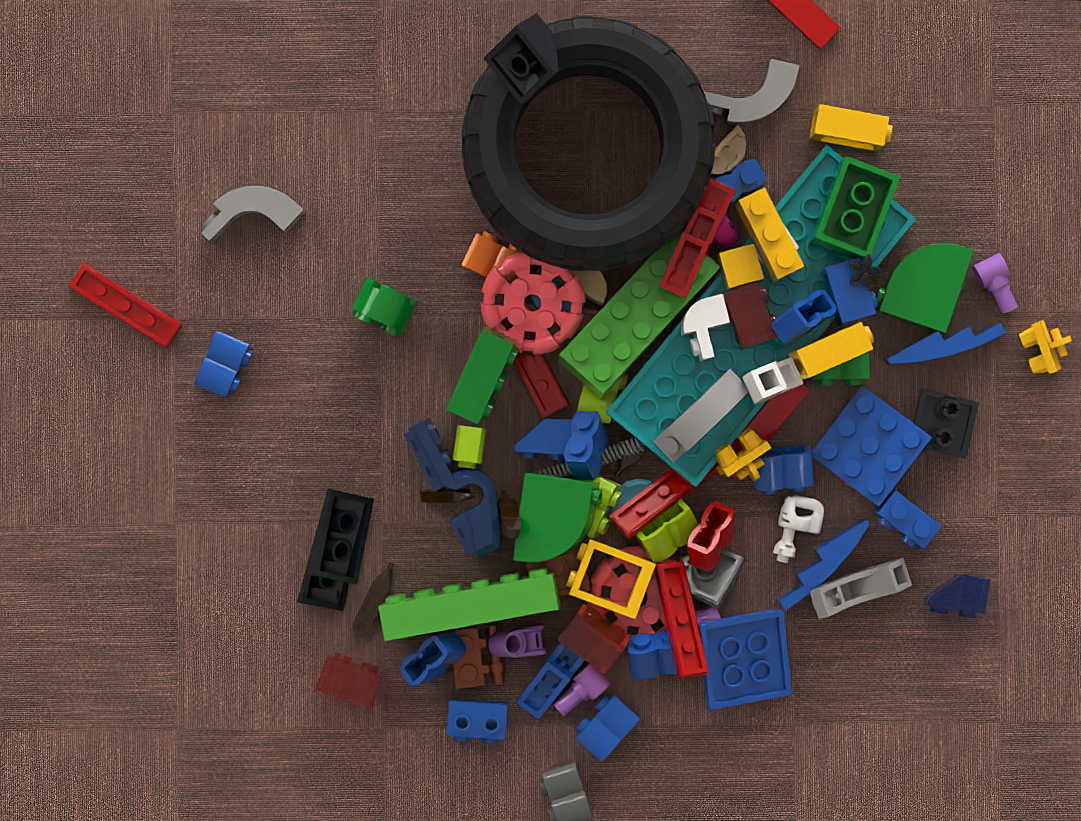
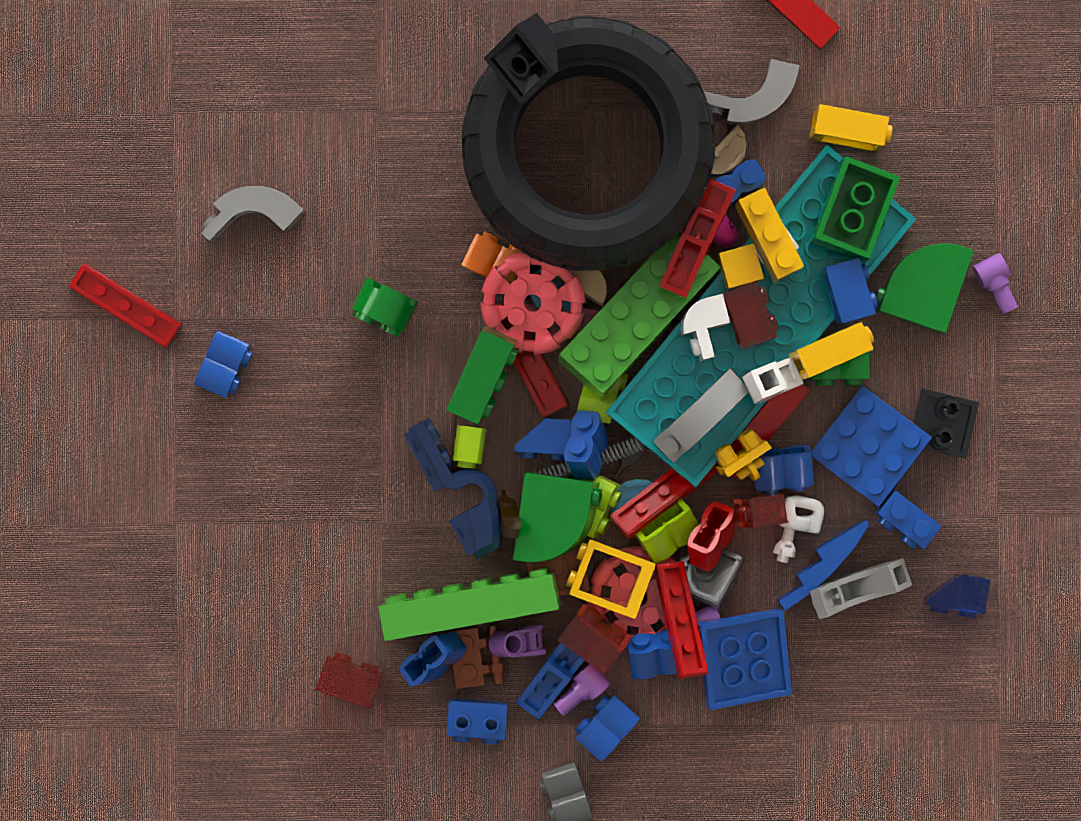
black slope [297,489,374,611] -> none
dark brown piece [352,562,394,636] -> none
dark brown piece [420,489,480,503] -> none
blue brick [771,290,837,344] -> none
black plant [849,254,883,289] -> none
blue slope [884,323,1006,365] -> none
yellow hips [1019,320,1072,374] -> none
none -> clear red brick [731,494,788,528]

